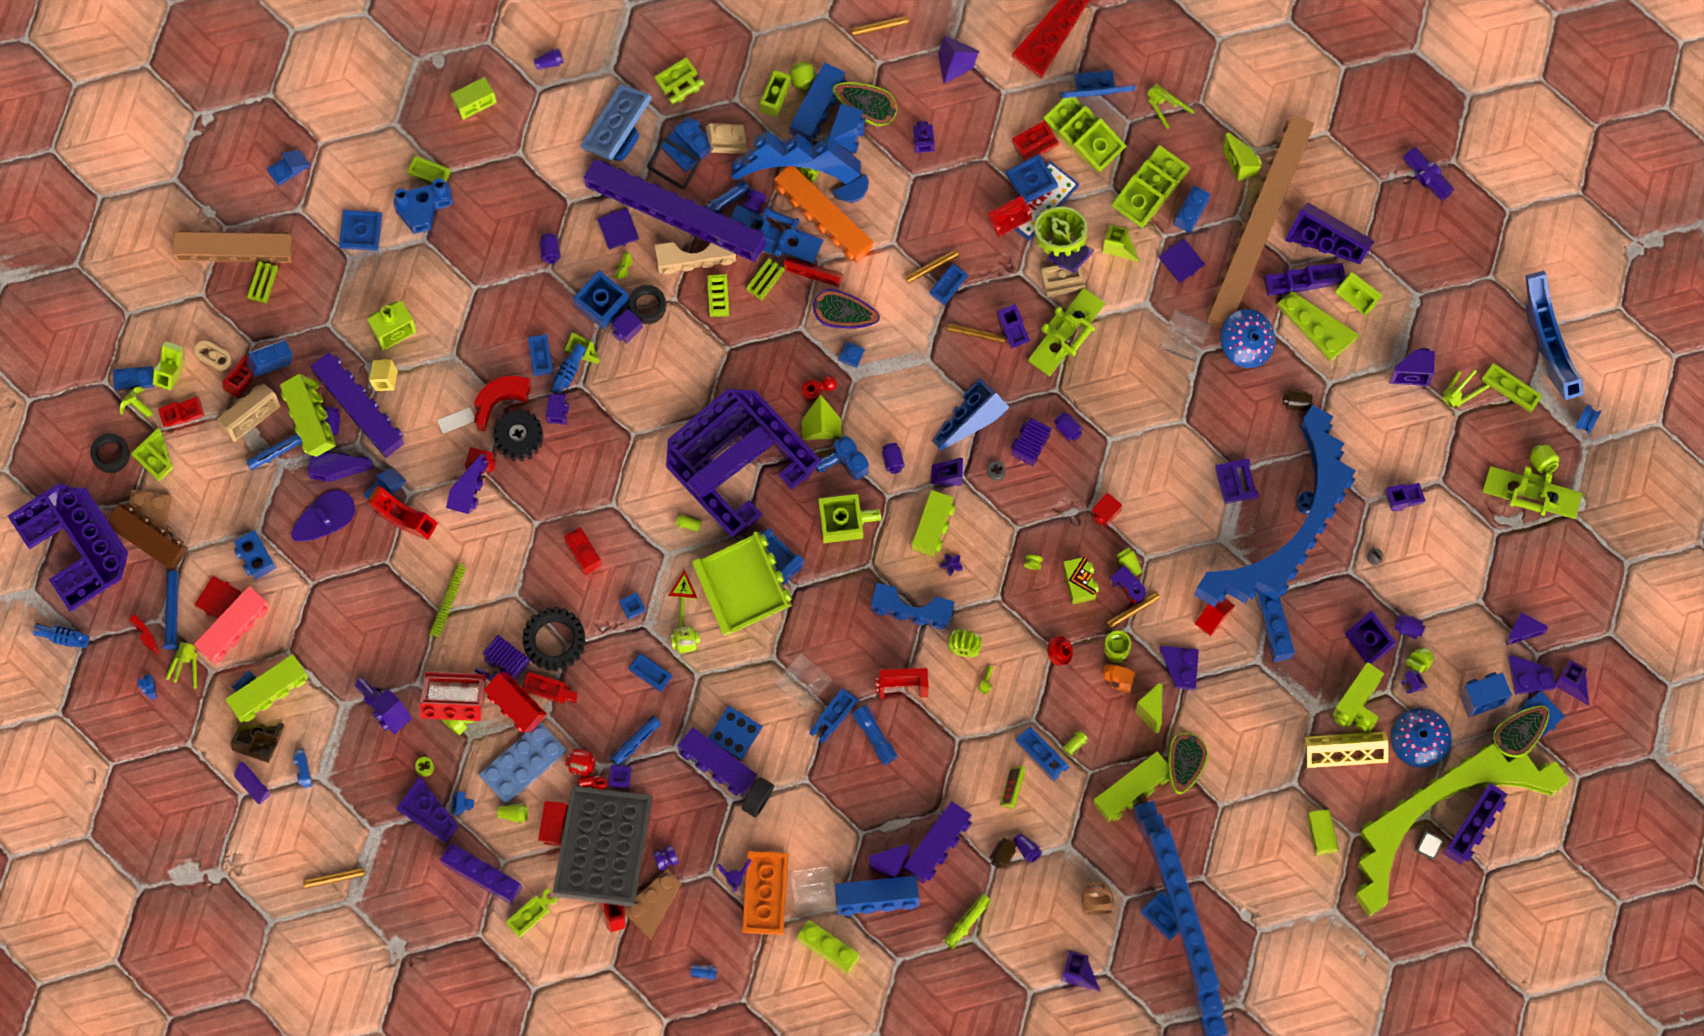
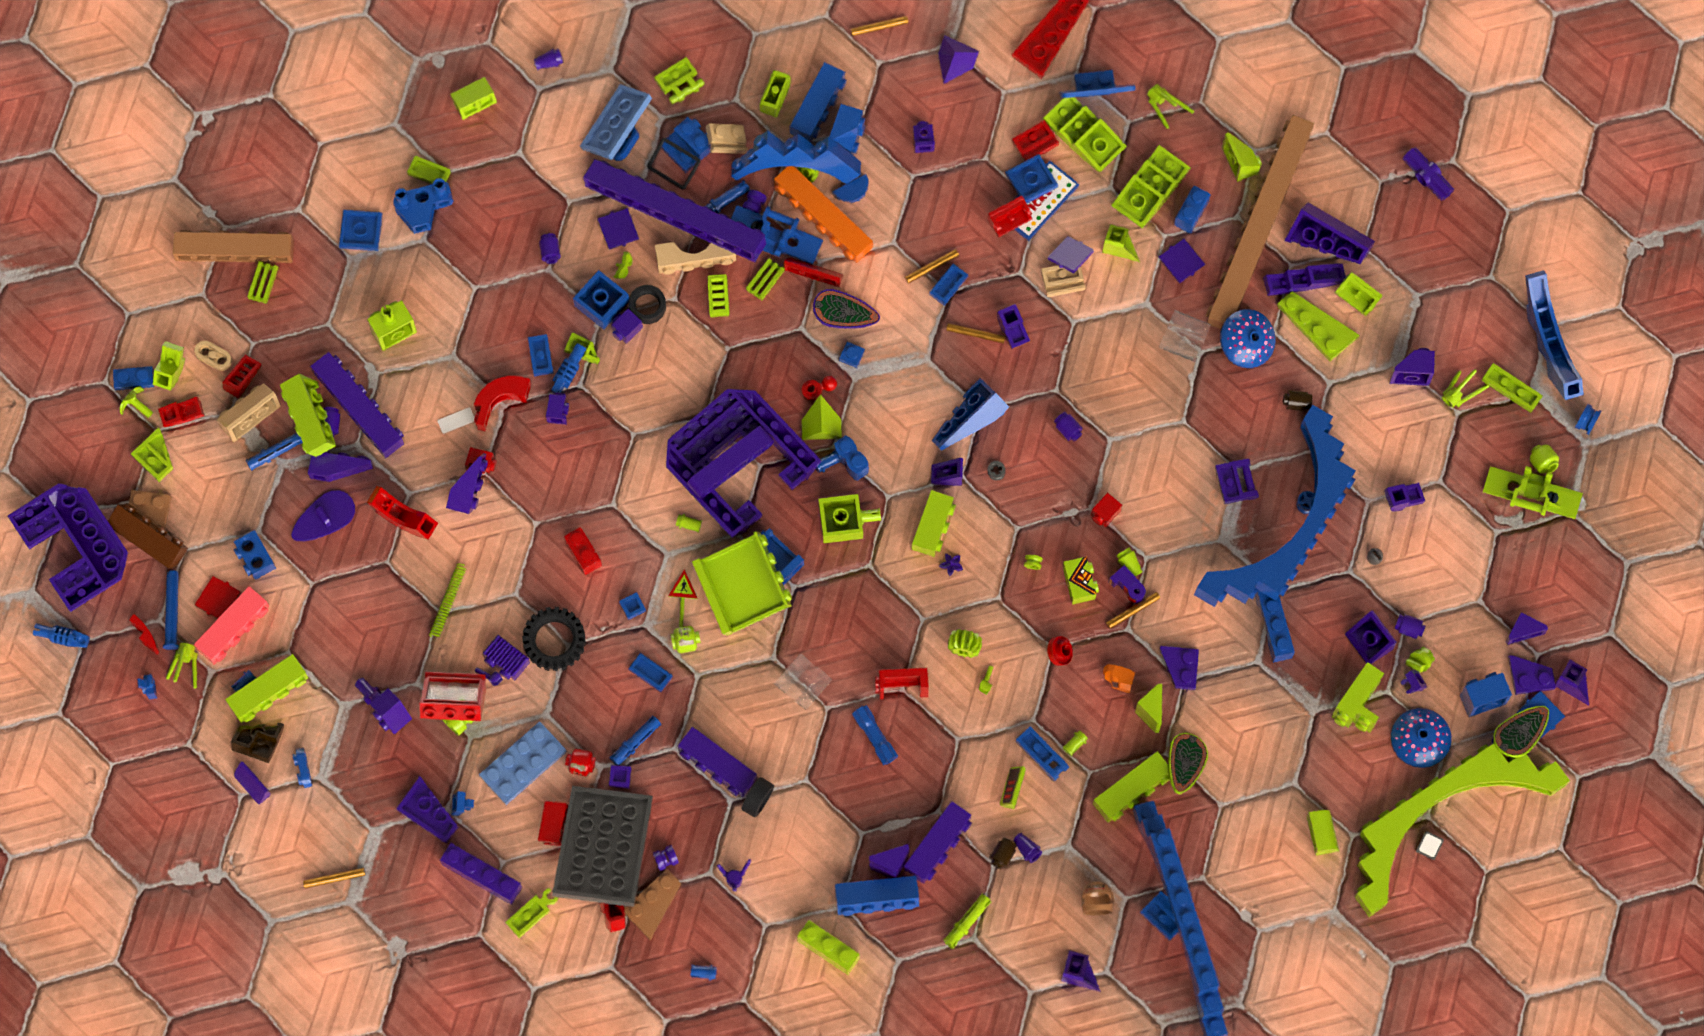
black tyre [90,433,130,473] -> none
blue brick [247,339,293,377] -> none
blue slope [267,150,311,186] -> none
blue slope [364,468,406,499] -> none
light yellow brick [369,359,398,391] -> none
lime bush [415,757,434,777] -> none
red brick [484,672,547,732] -> none
black bush [493,408,544,462] -> none
lime cone [497,803,528,823] -> none
red hinge [522,671,579,704] -> none
red arm [577,775,607,790] -> none
blue tile [708,705,763,761] -> none
orange plate [742,851,789,935] -> none
lime head [790,61,817,91] -> none
clear slope [790,866,837,915] -> none
blue hinge [809,688,859,743] -> none
shield [833,82,897,126] -> none
blue arch [871,583,955,630] -> none
dark purple brick [881,443,905,474] -> none
dark purple brick [1011,418,1052,466] -> none
lime piece [1028,288,1106,377] -> none
lime gear [1035,207,1087,256] -> none
lime wheel [1103,630,1131,663] -> none
red slope [1195,598,1235,637] -> none
light yellow fence [1304,732,1388,768] -> none
dark purple brick [1444,783,1507,865] -> none

